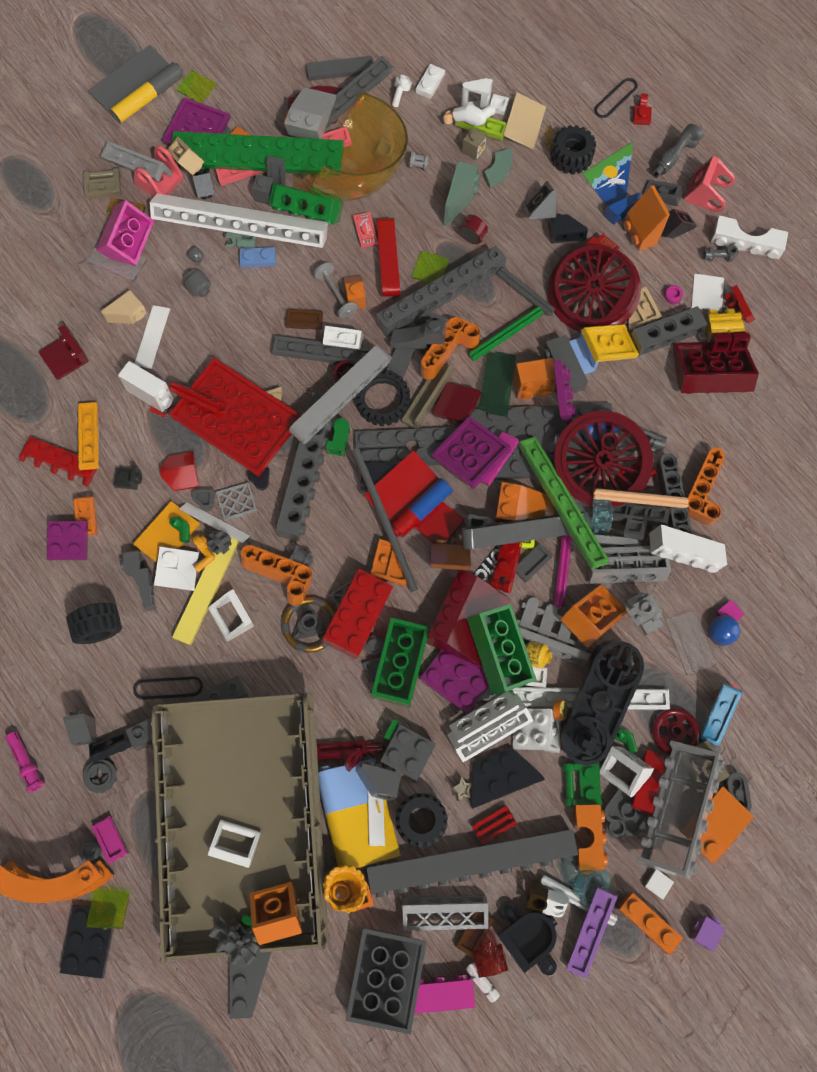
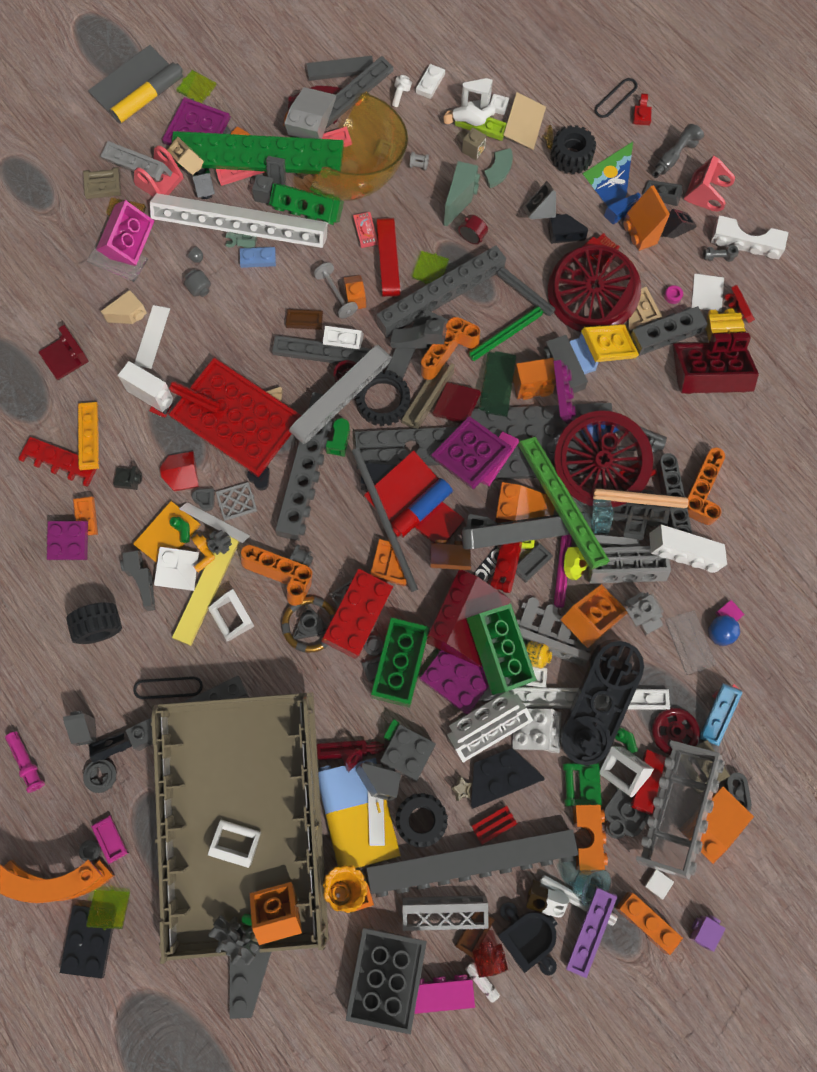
orange tile [553,700,568,721] -> none
none -> neon yellow rock [564,547,588,580]

